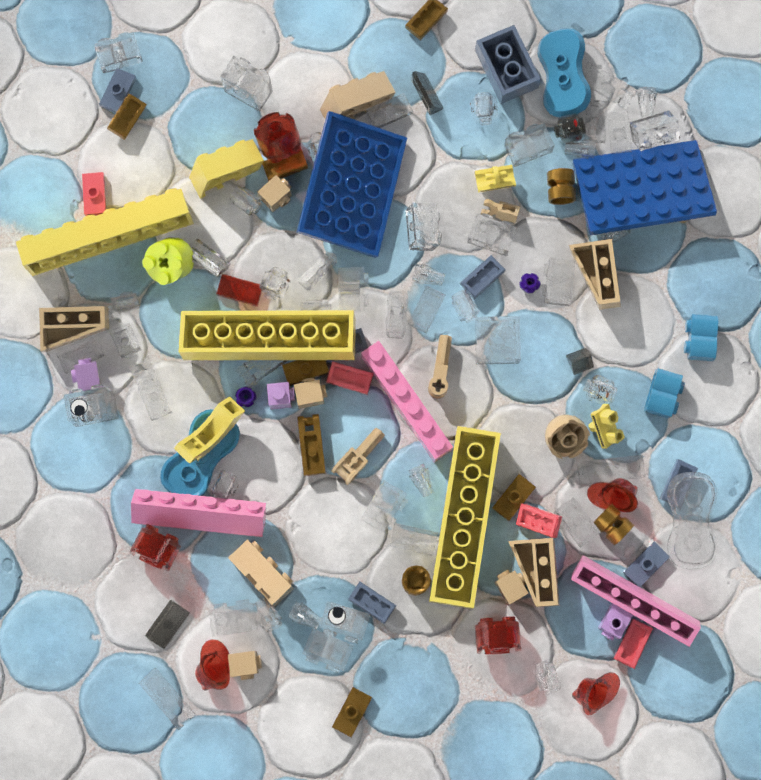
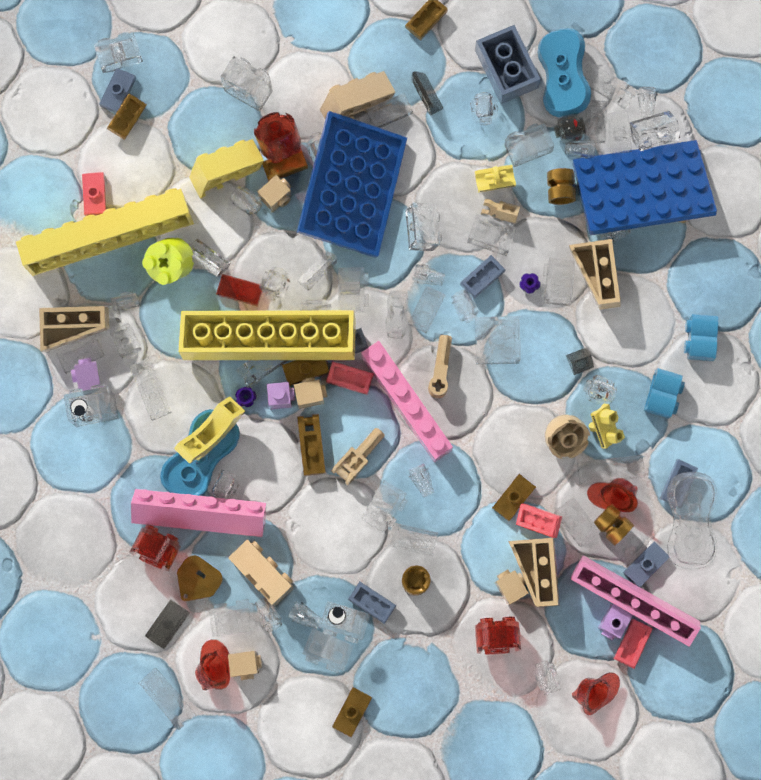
light yellow brick [429,426,501,609] -> none
none -> pearl gold piece [177,555,223,601]

